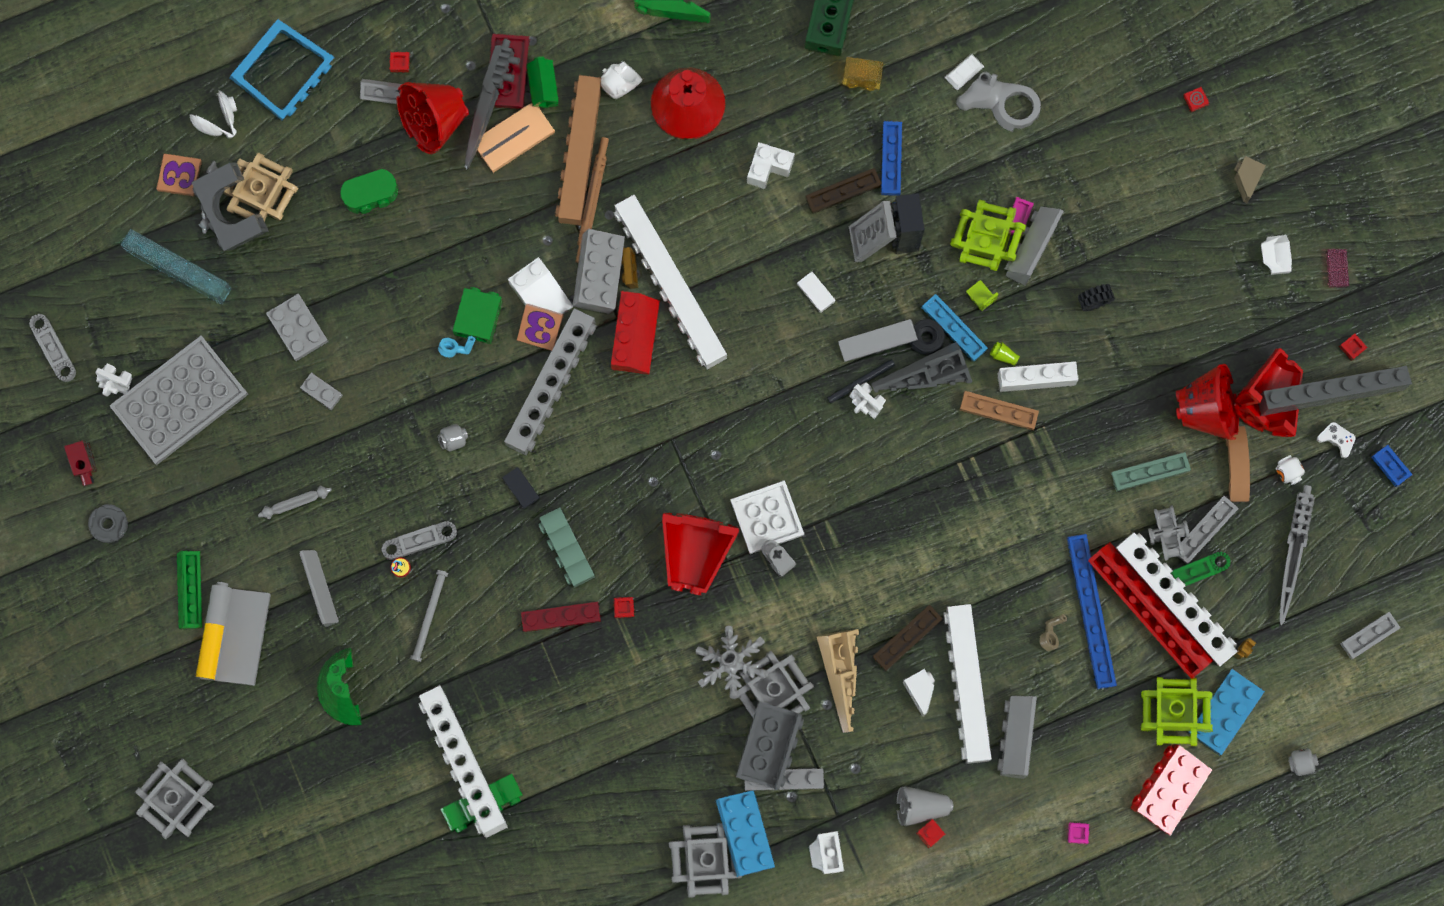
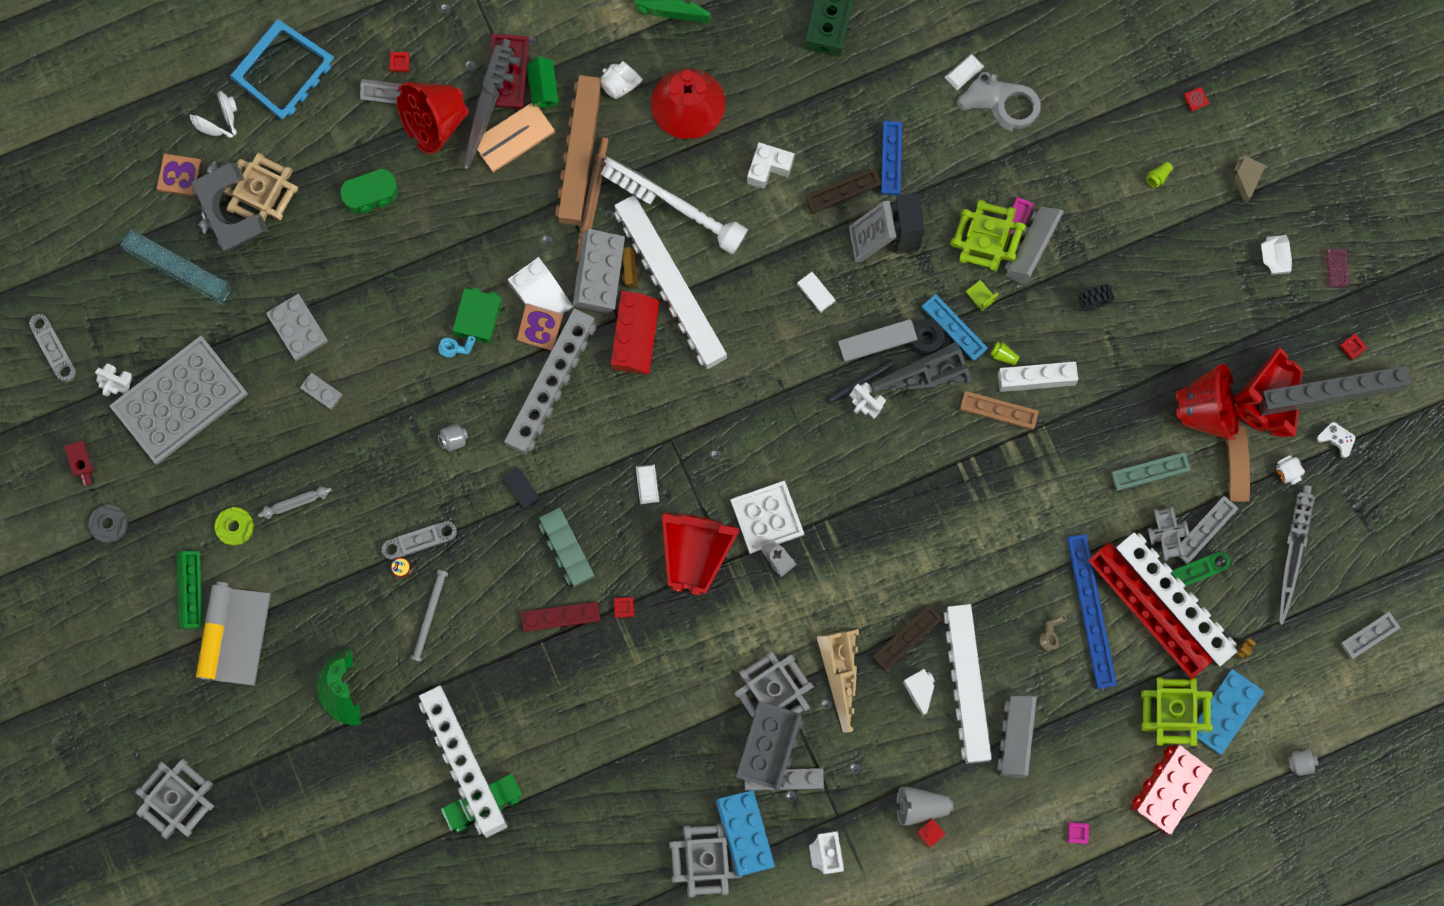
light grey slope [300,550,339,627] -> none
light grey piece [696,626,767,699] -> none
clear yellow brick [843,57,883,91] -> none
blue plate [1371,445,1412,487] -> none
none -> lime tile [214,507,254,546]
none -> white piece [601,156,748,255]
none -> white tile [636,464,659,504]
none -> lime cone [1146,162,1173,188]

